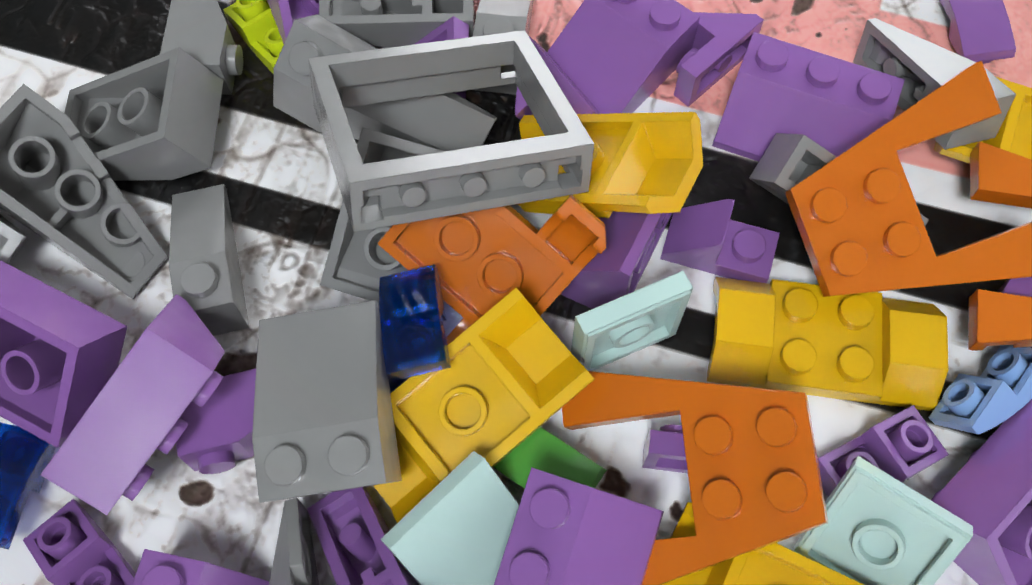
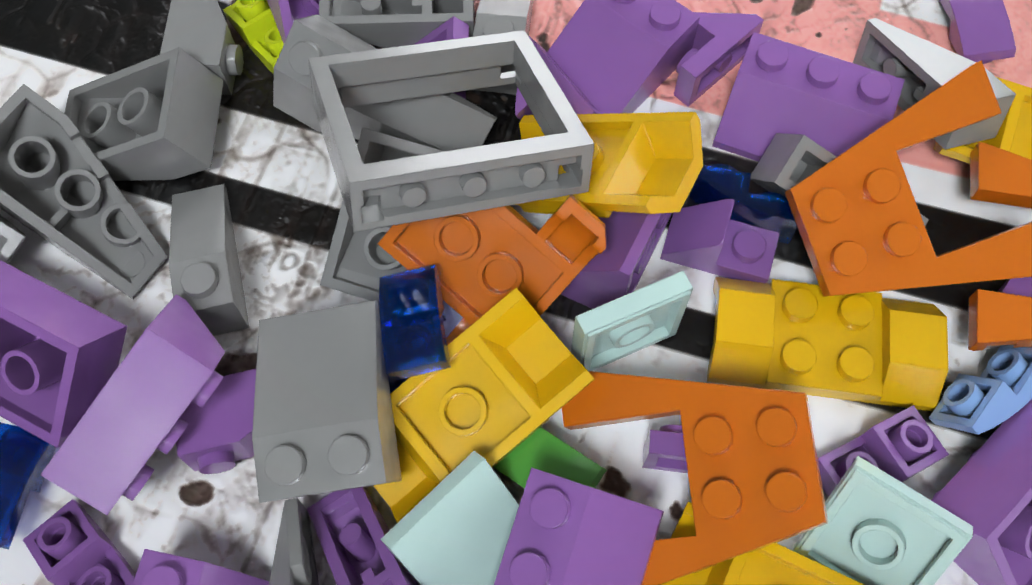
none -> clear blue slope [689,164,797,244]

